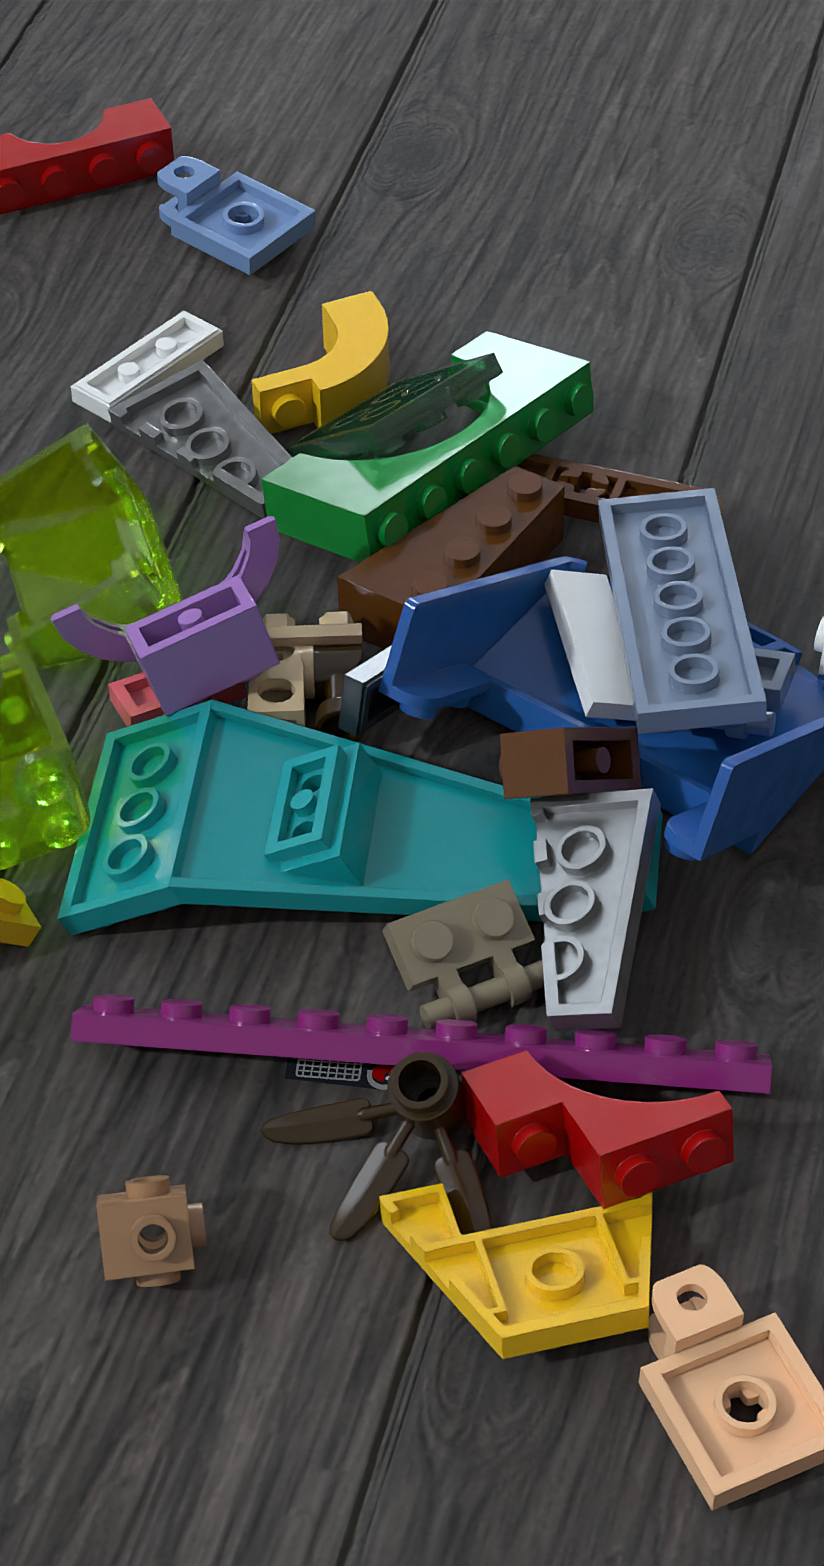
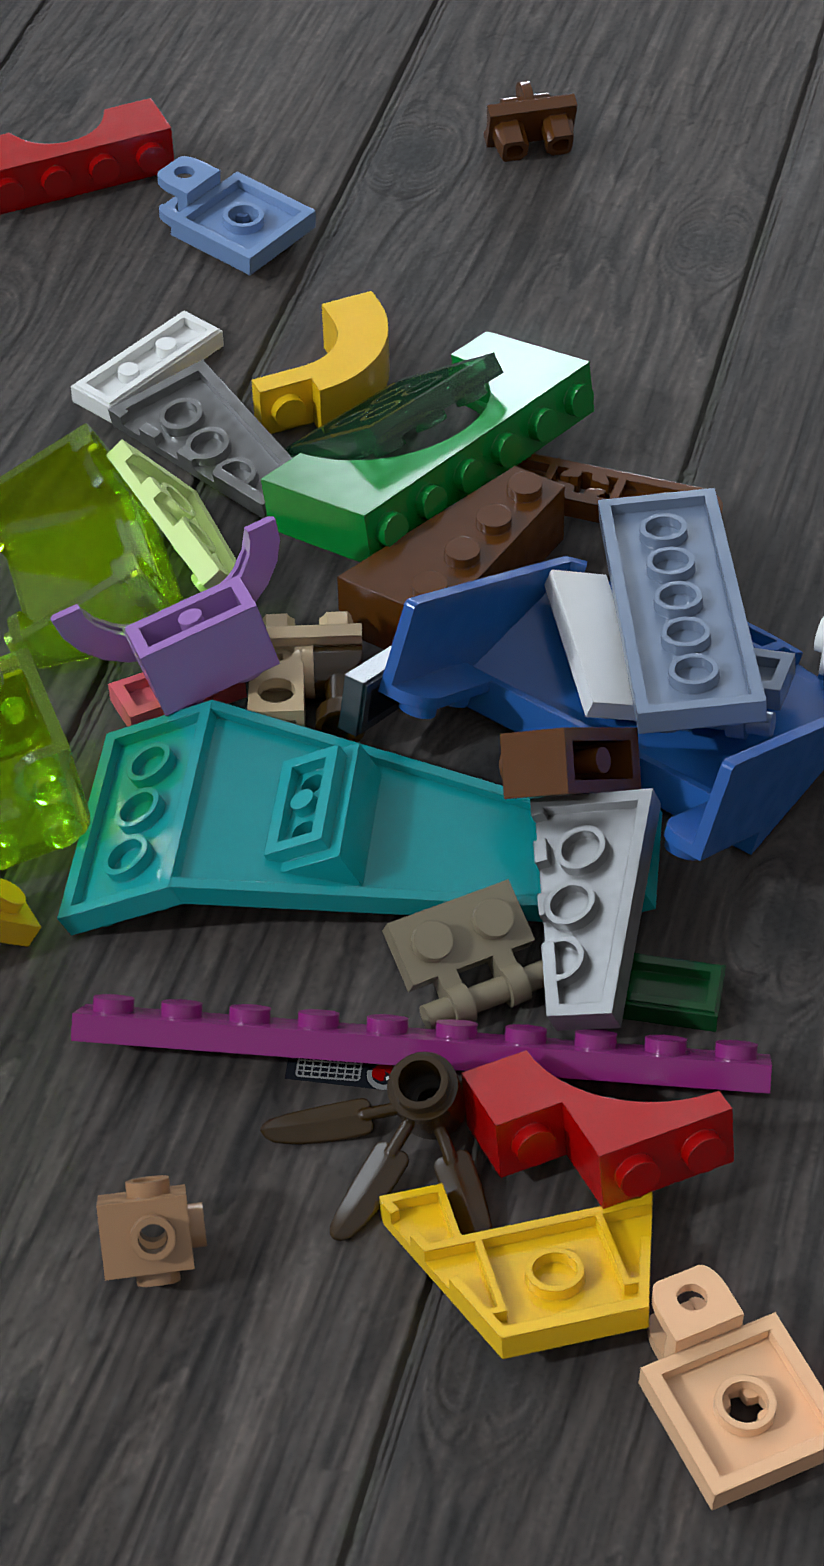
none -> yellowish green wing [106,439,236,592]
none -> reddish brown hips [484,81,578,162]
none -> dark green tile [622,953,726,1032]

